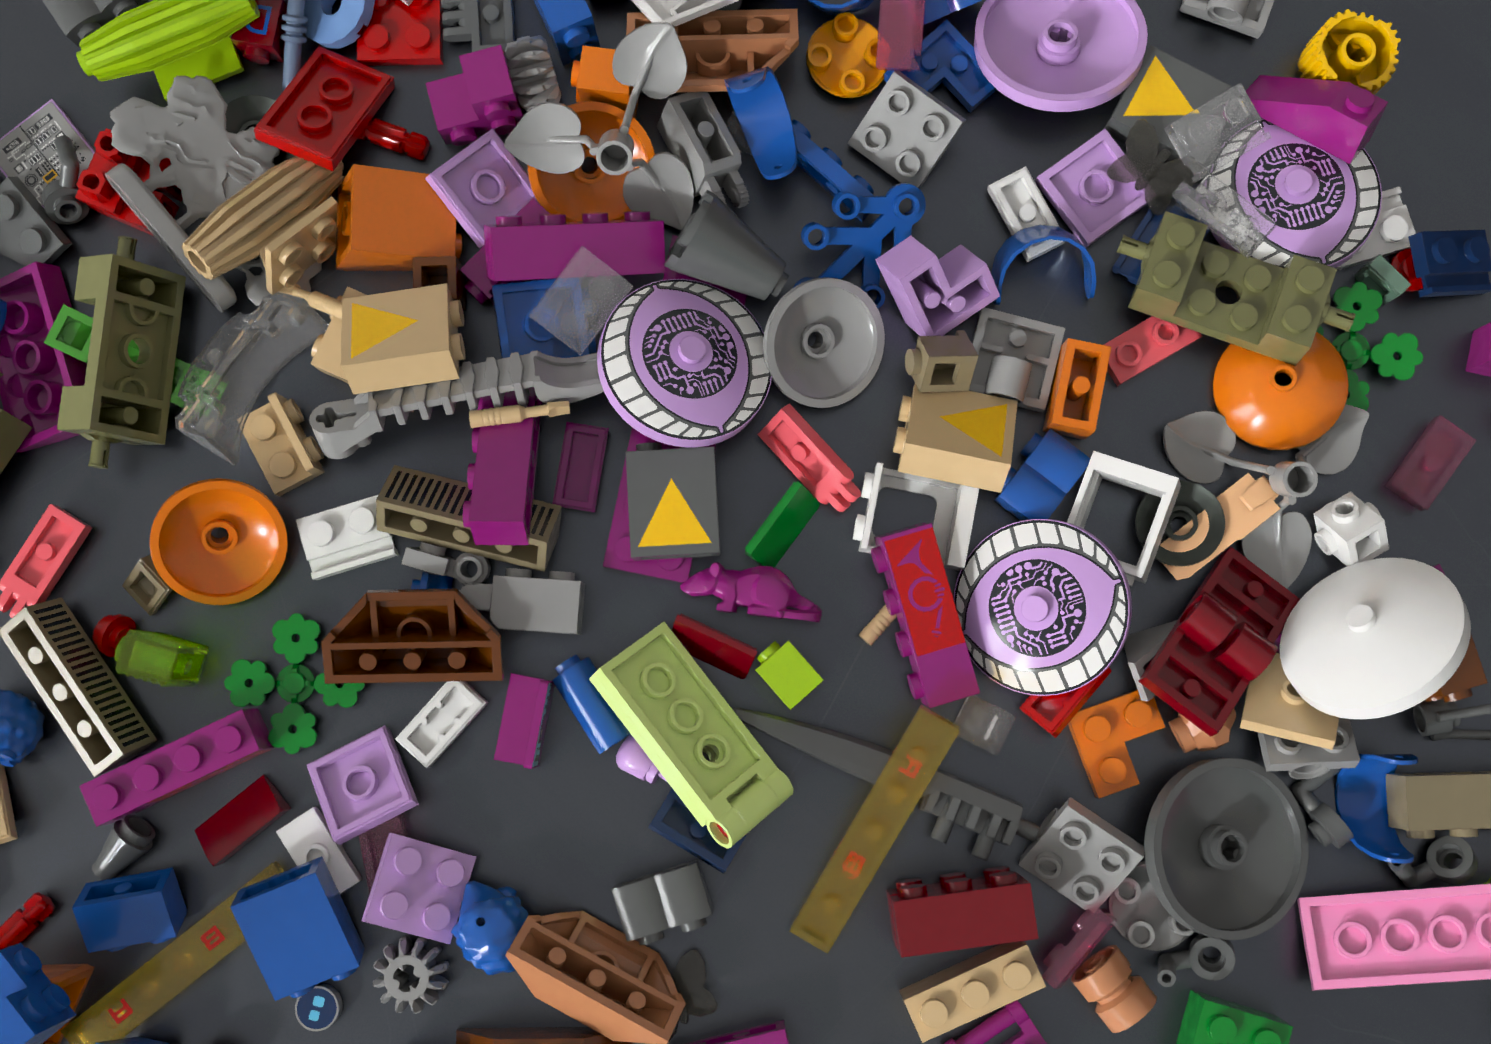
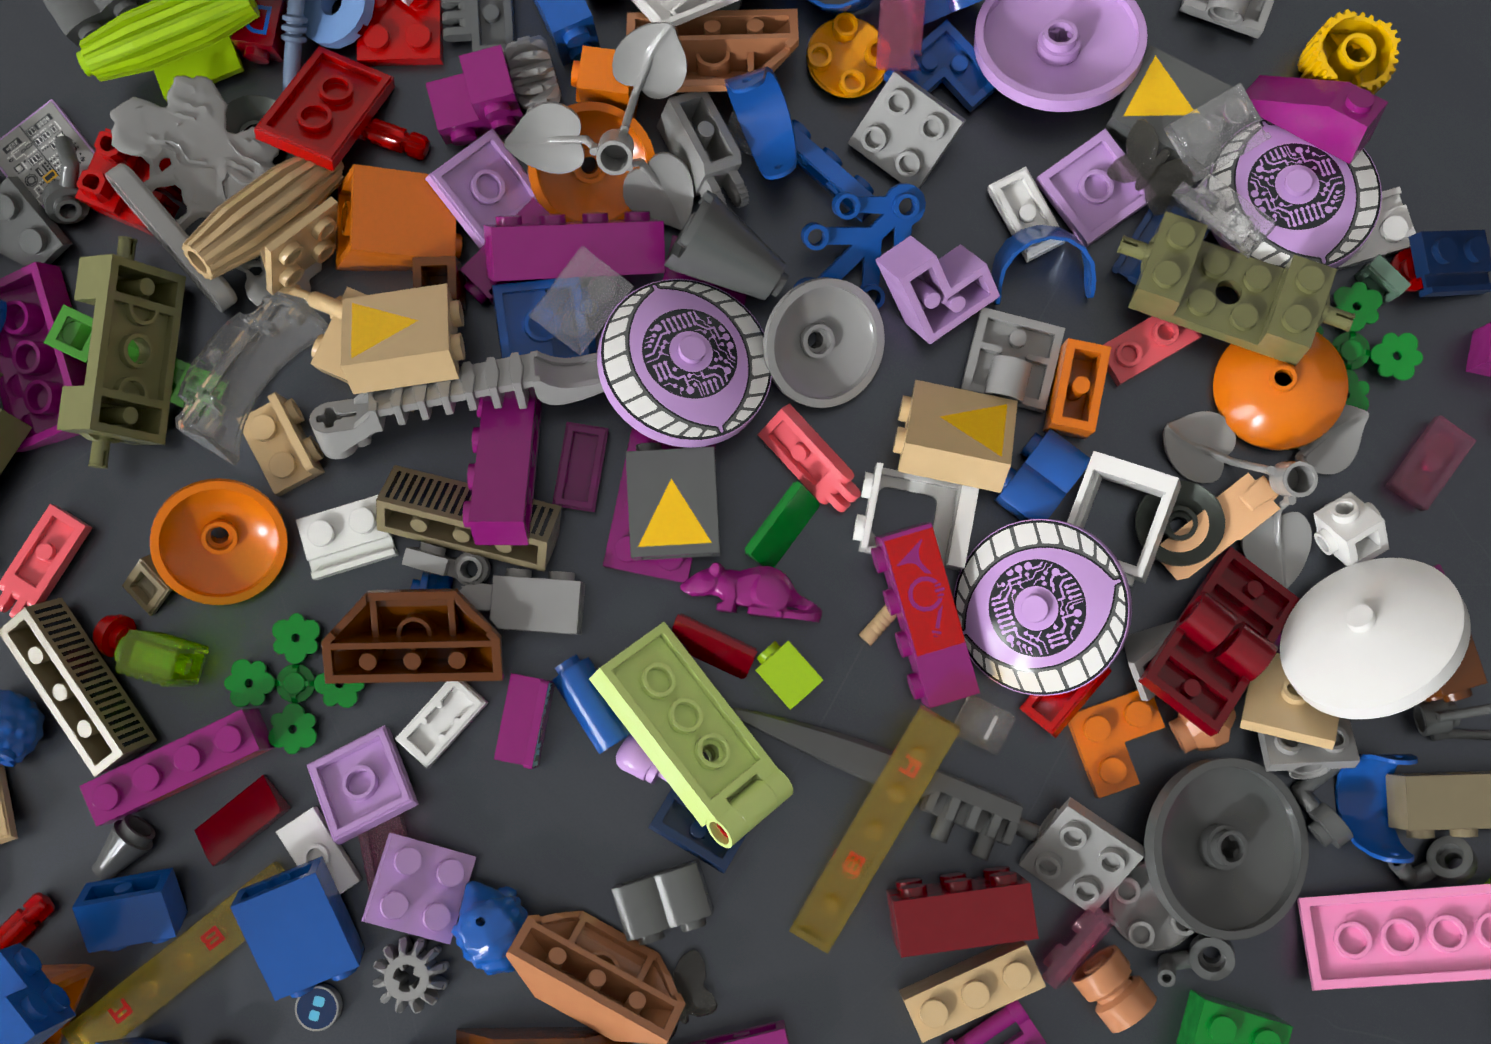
tan piece [469,401,570,428] -> none
dark tan brick [905,330,979,392] -> none

